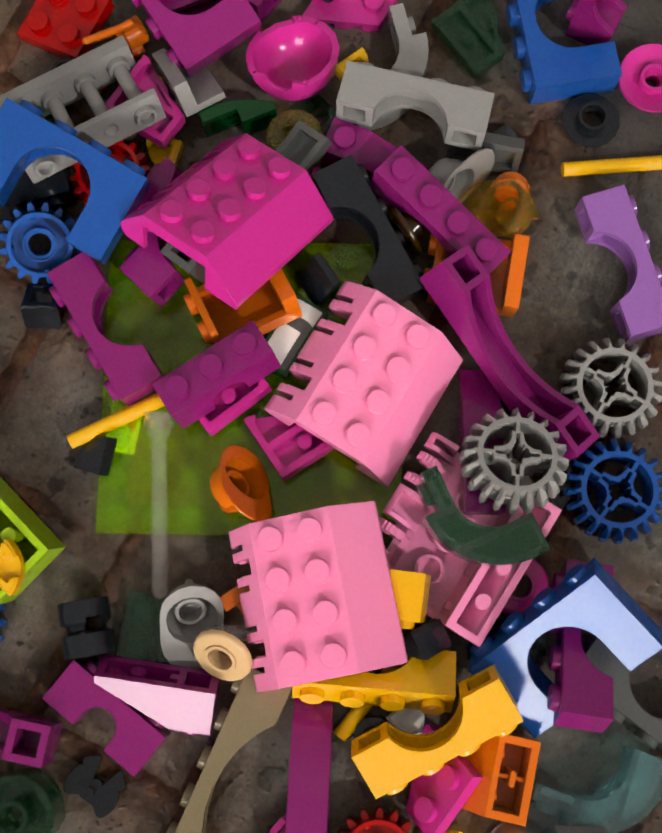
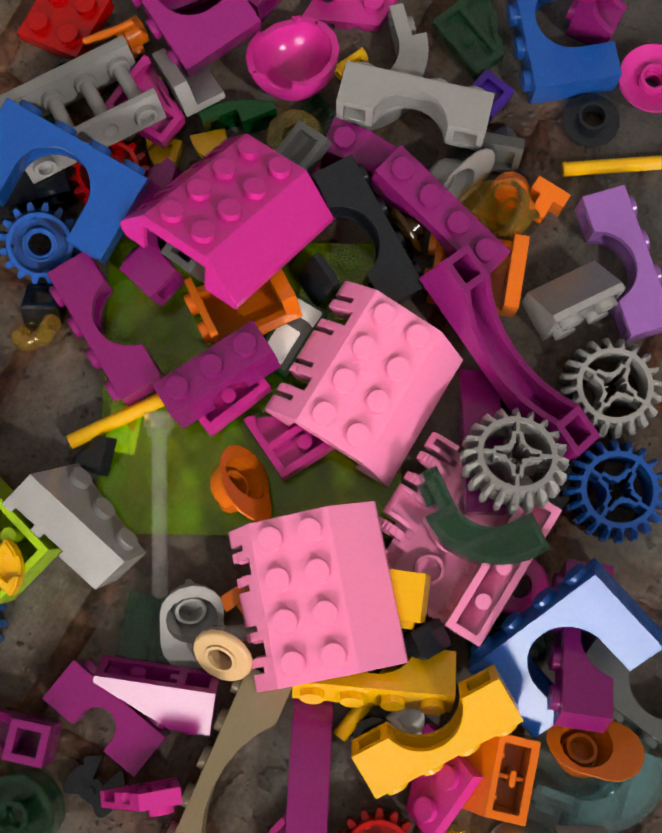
black wheel [57,596,116,660] -> none
none -> light grey wedge [2,463,146,590]
none -> clear yellow arm [11,314,61,352]
none -> dark pink wing [100,777,182,817]
none -> yellow tile [190,128,227,158]
none -> dark purple plate [472,69,515,122]
none -> light grey slope [521,260,626,341]
none -> orange tile [527,175,571,224]
none -> orange piece [546,721,645,782]

